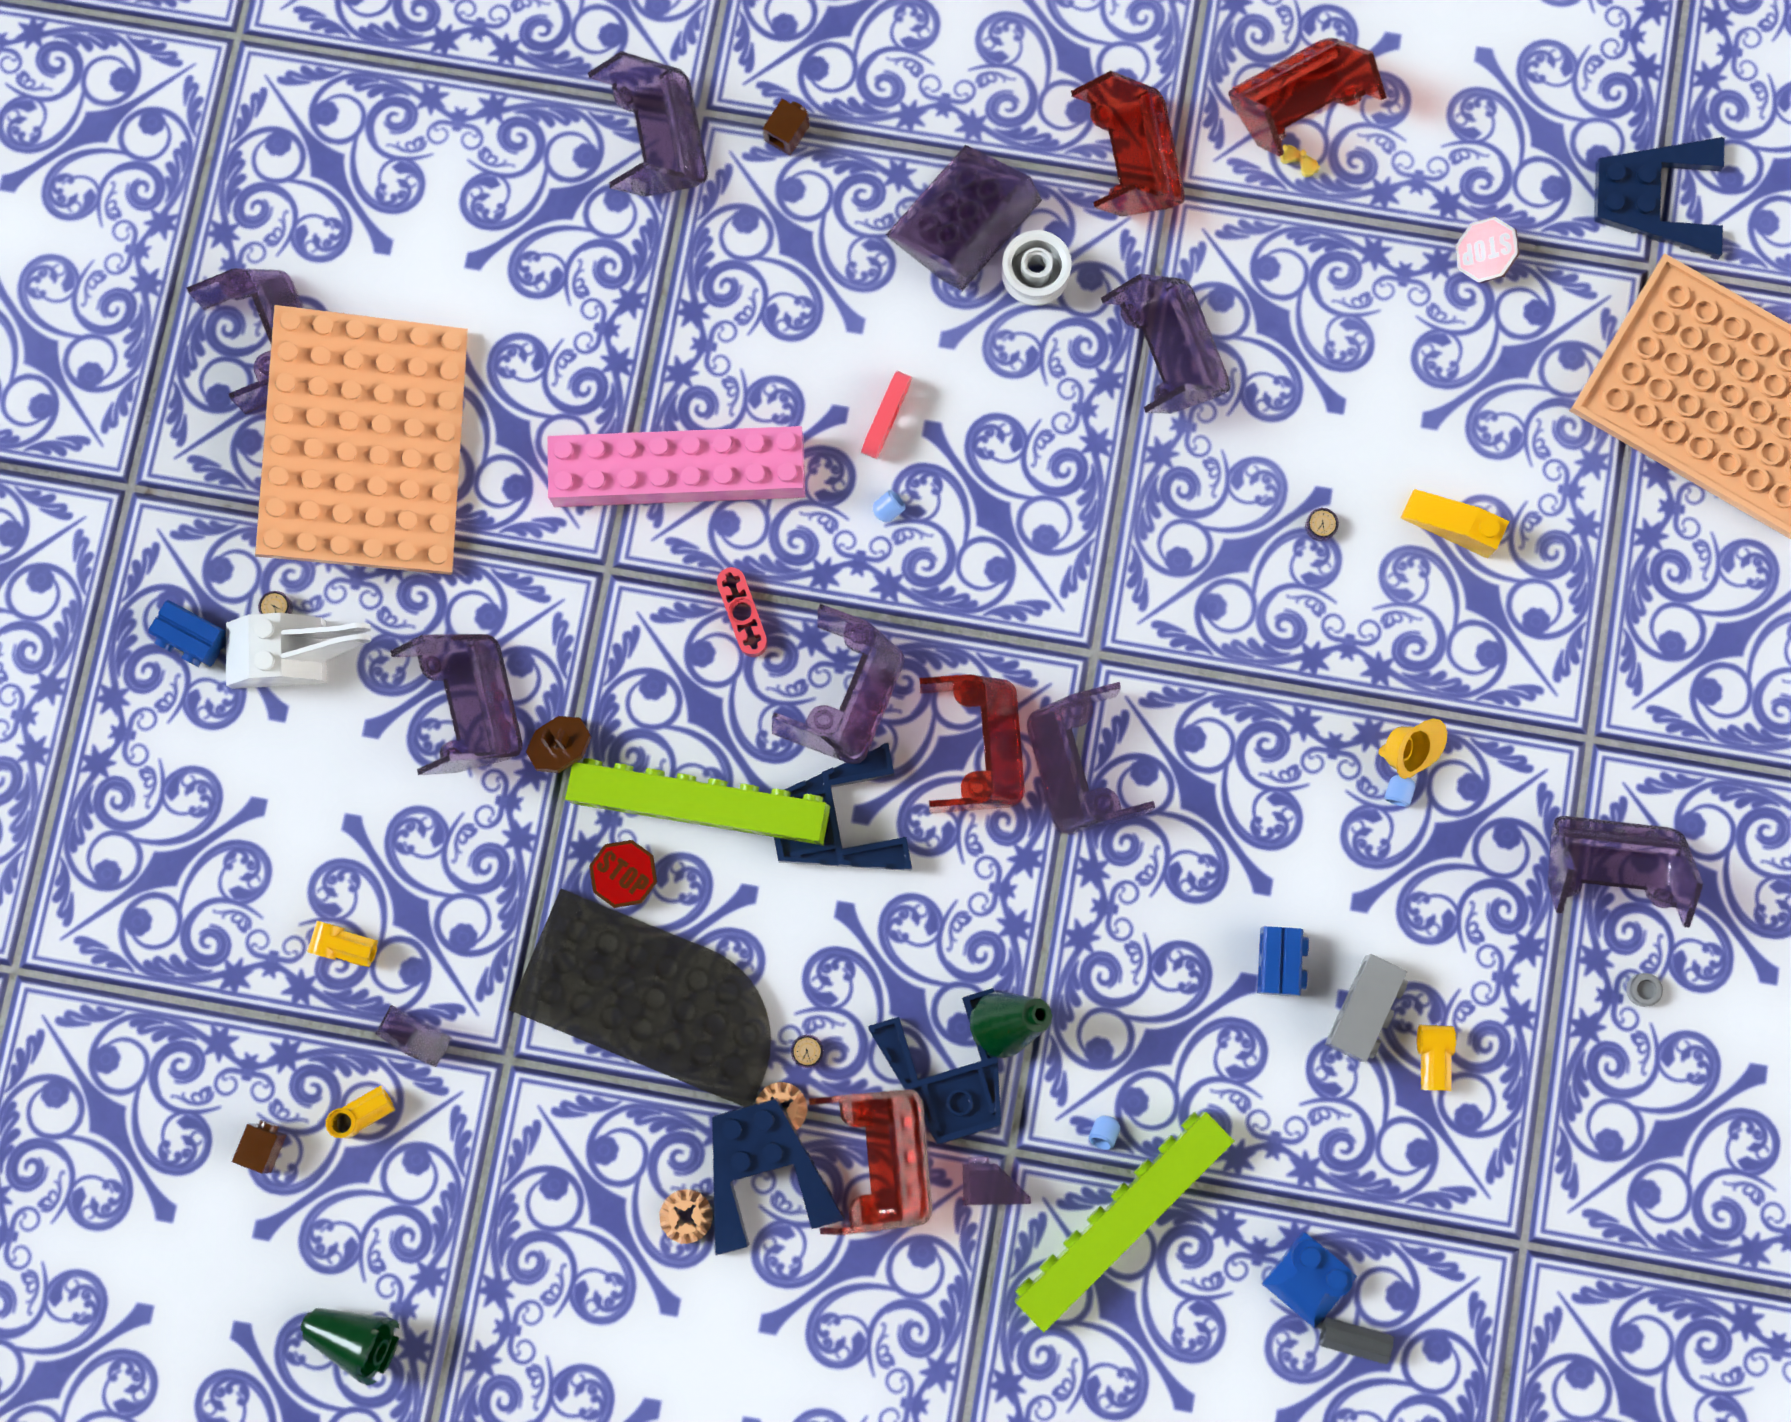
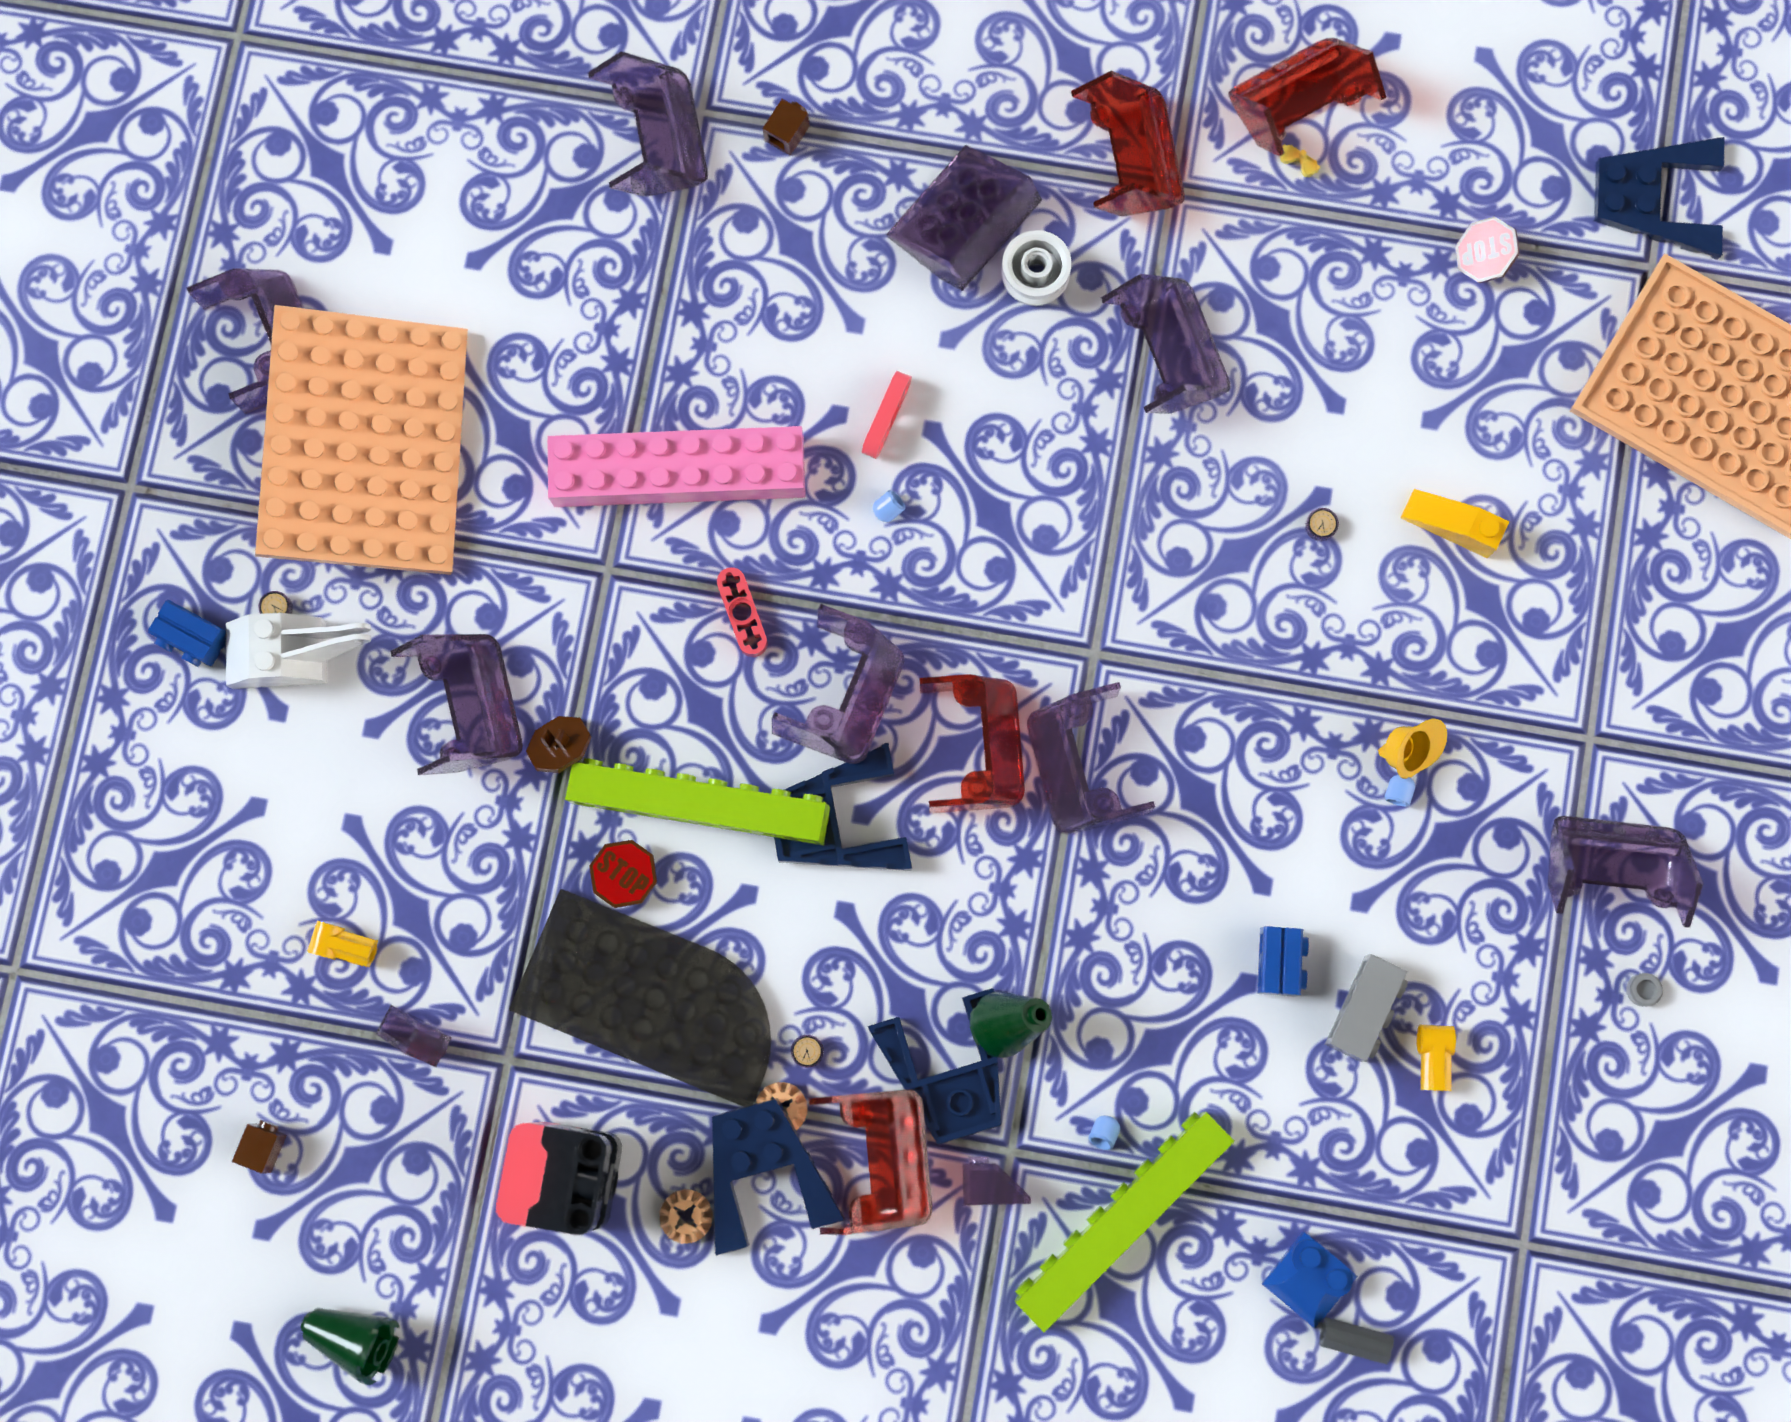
yellow piece [325,1085,395,1139] -> none
none -> black piece [496,1122,622,1235]

